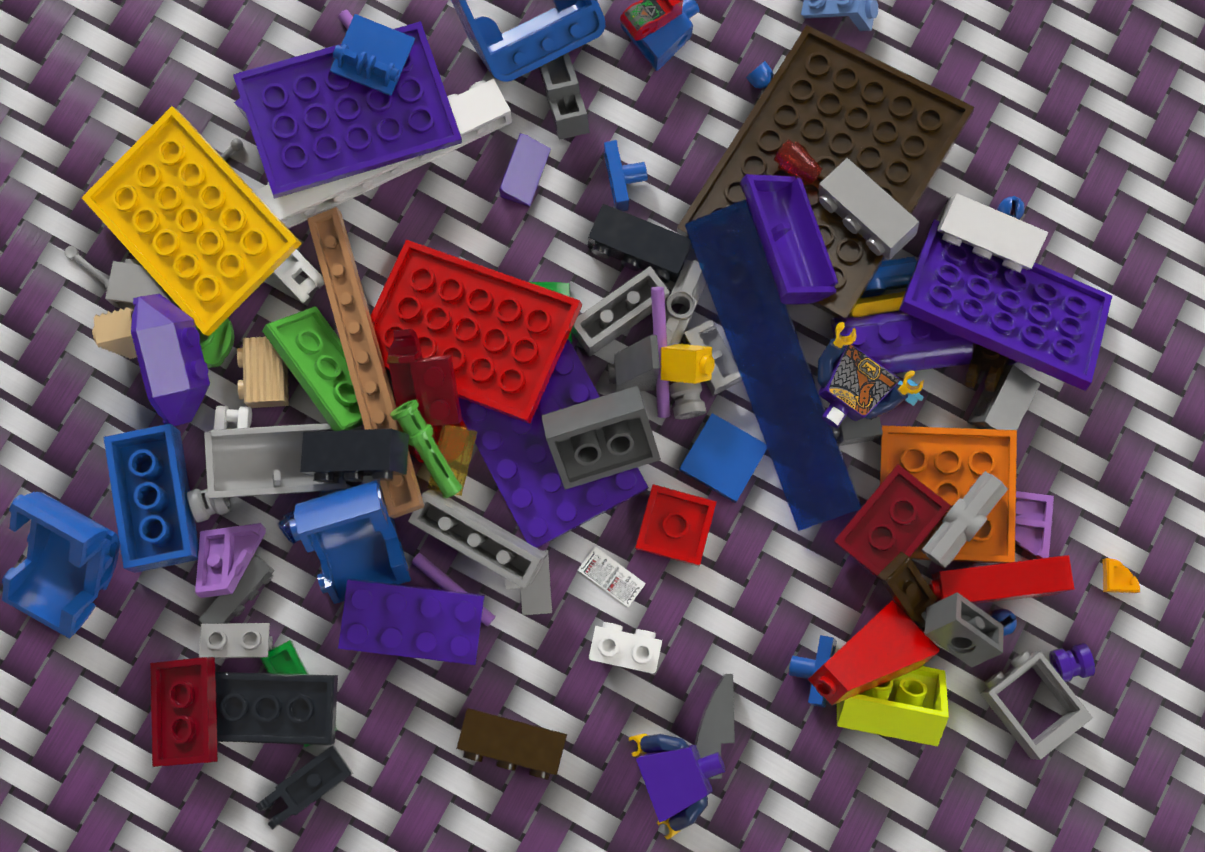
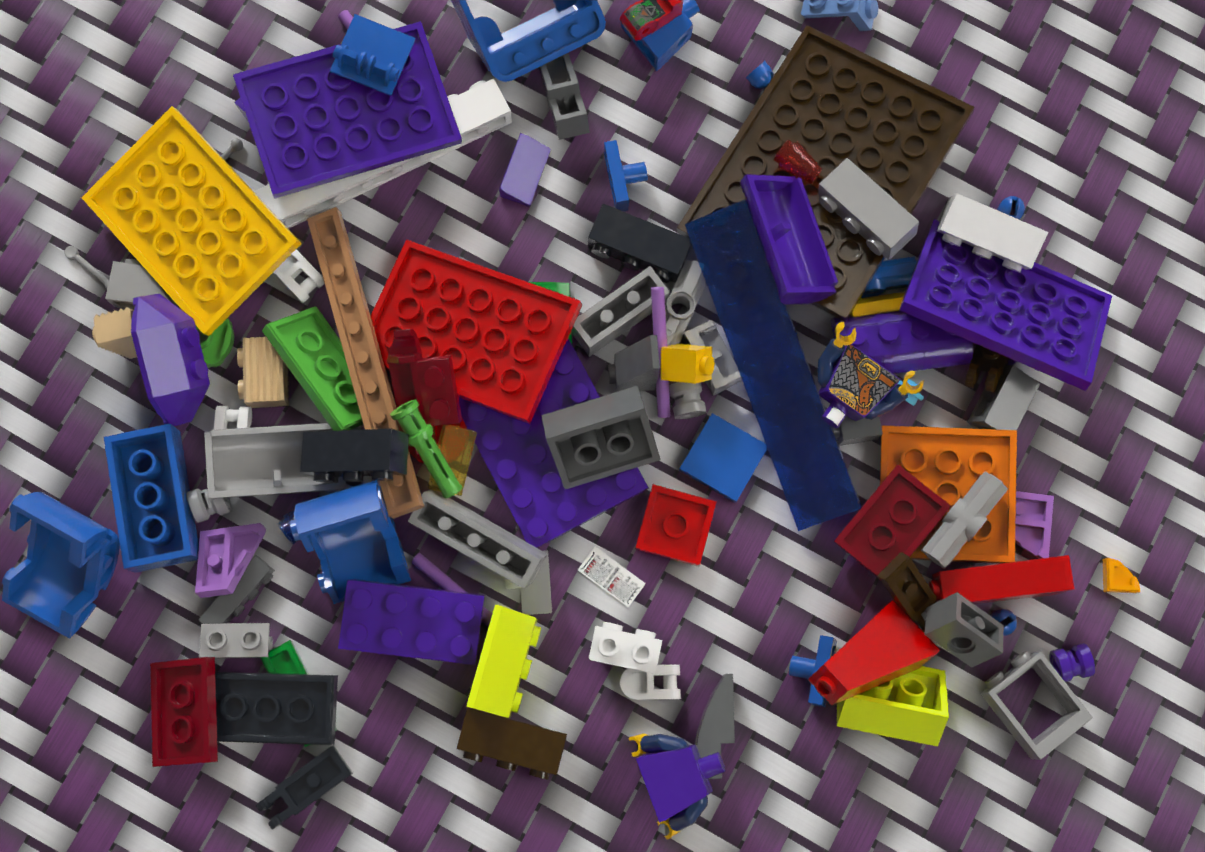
none -> neon yellow slope [466,604,541,718]
none -> white plate [619,665,681,700]

